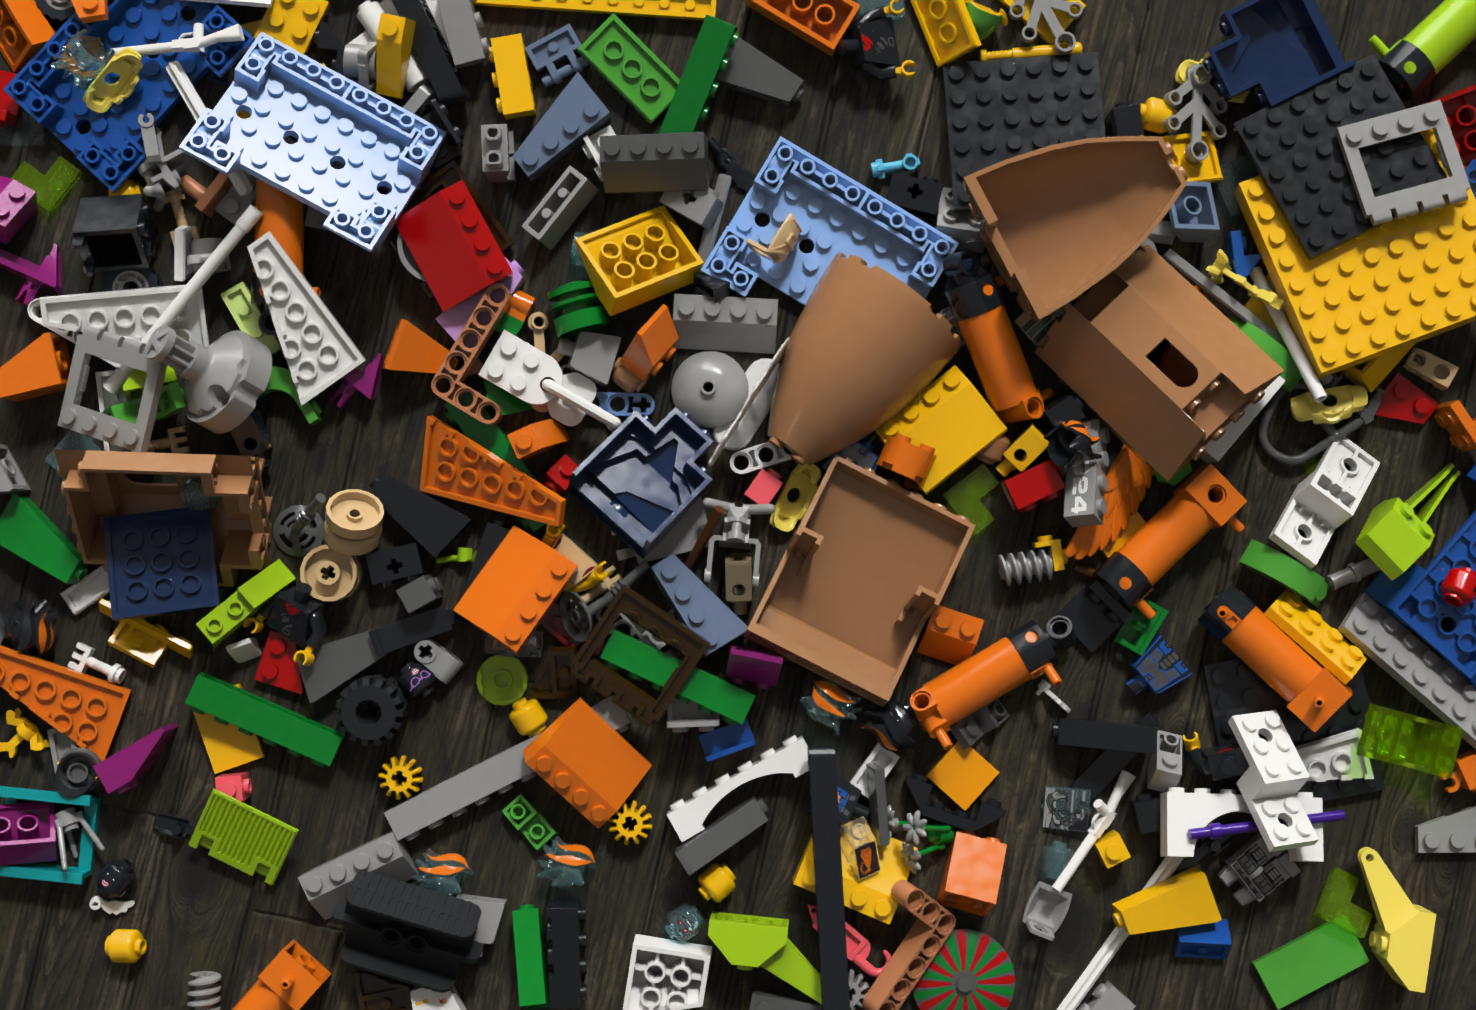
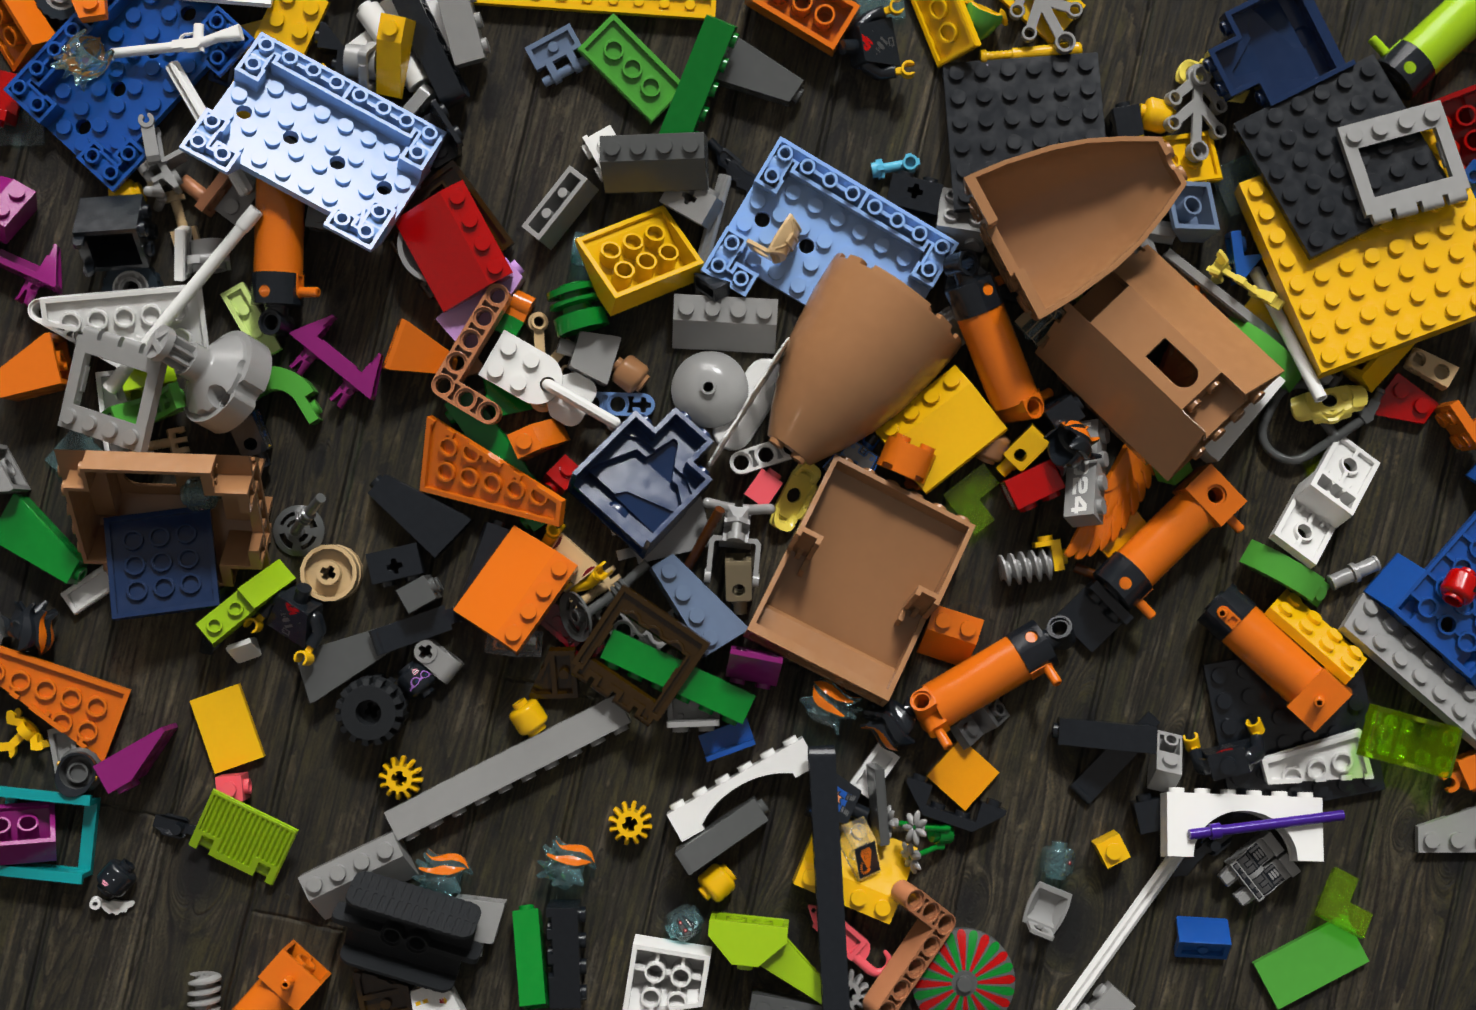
clear neon green tile [11,156,83,213] -> none
light grey plant [54,807,105,871] -> none
white hinge [67,642,127,684] -> none
light yellow piece [83,47,143,113] -> none
yellow bracket [98,599,194,668] -> none
yellow head [105,929,147,963] -> none
green brick [185,672,346,767] -> none
white wing [247,231,366,406] -> none
red wing [255,630,305,695] -> none
tan wheel [323,489,384,556] -> none
lime hand [436,547,473,564] -> none
lime tile [476,654,529,706] -> none
light grey hips [481,124,516,183] -> none
yellow brick [488,33,536,120] -> none
bright green slope [502,794,558,851] -> none
sand blue wedge [512,72,612,182] -> none
orange slope [523,698,652,829] -> none
orange slope [619,304,679,381] -> none
orange slope [936,830,1007,917] -> none
white piece [1035,679,1071,714] -> none
piece [1041,785,1092,832] -> none
white piece [1051,770,1136,894] -> none
yellow slope [1112,867,1222,935] -> none
green hinge [1113,598,1169,656] -> none
torso [1125,634,1193,696] -> none
white bracket [1228,710,1319,852] -> none
lime slope [1355,462,1461,581] -> none
light yellow slope [1357,847,1436,993] -> none

